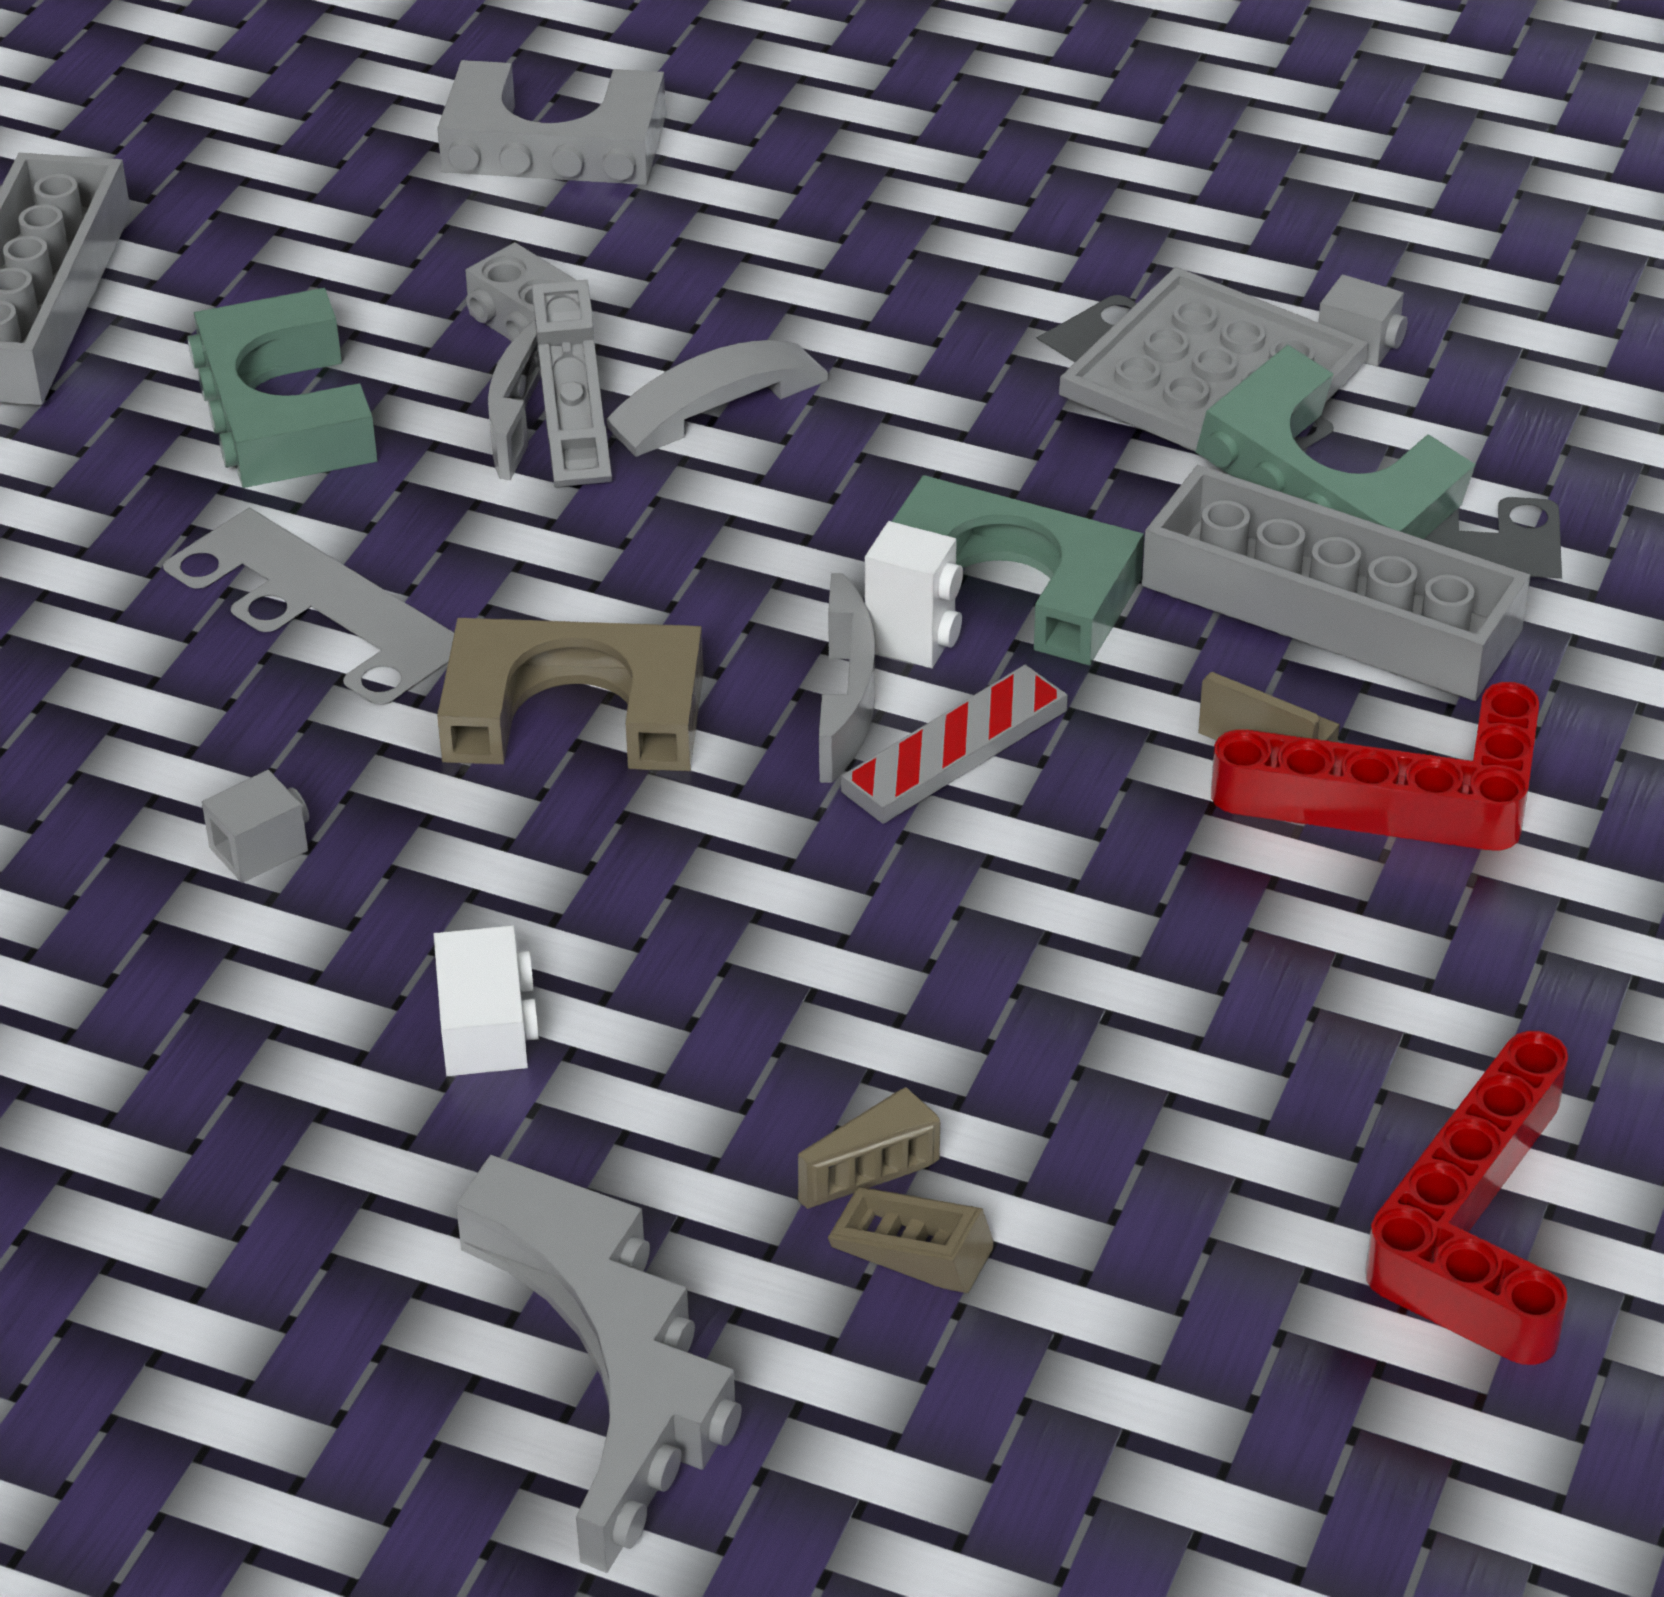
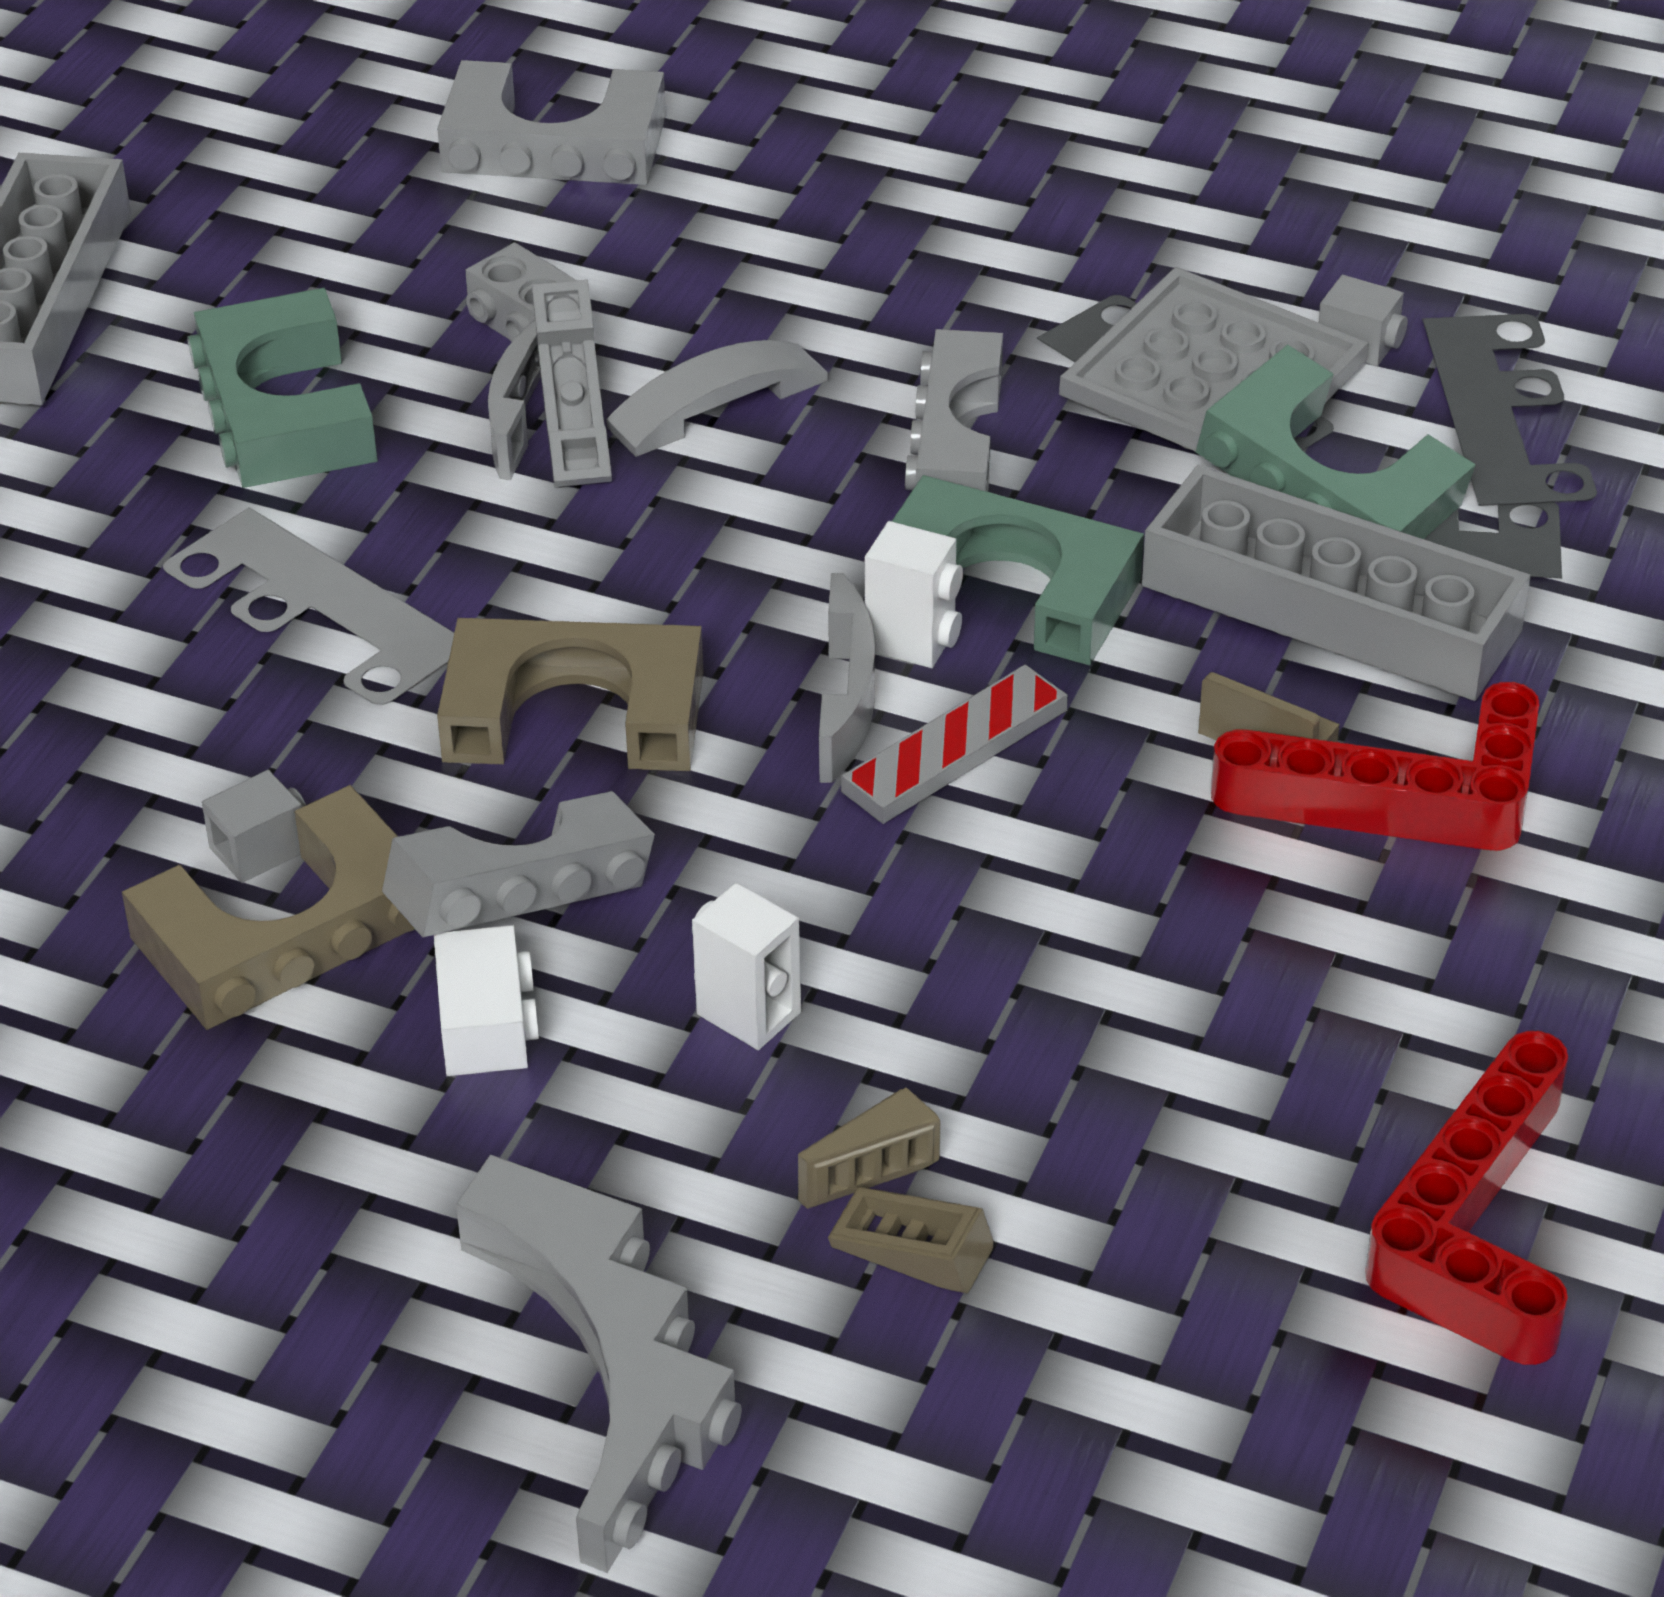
none -> dark tan arch [122,785,415,1030]
none -> light grey arch [382,791,655,937]
none -> white brick [692,882,801,1051]
none -> light grey arch [905,329,1003,492]
none -> dark grey piece [1422,314,1597,505]

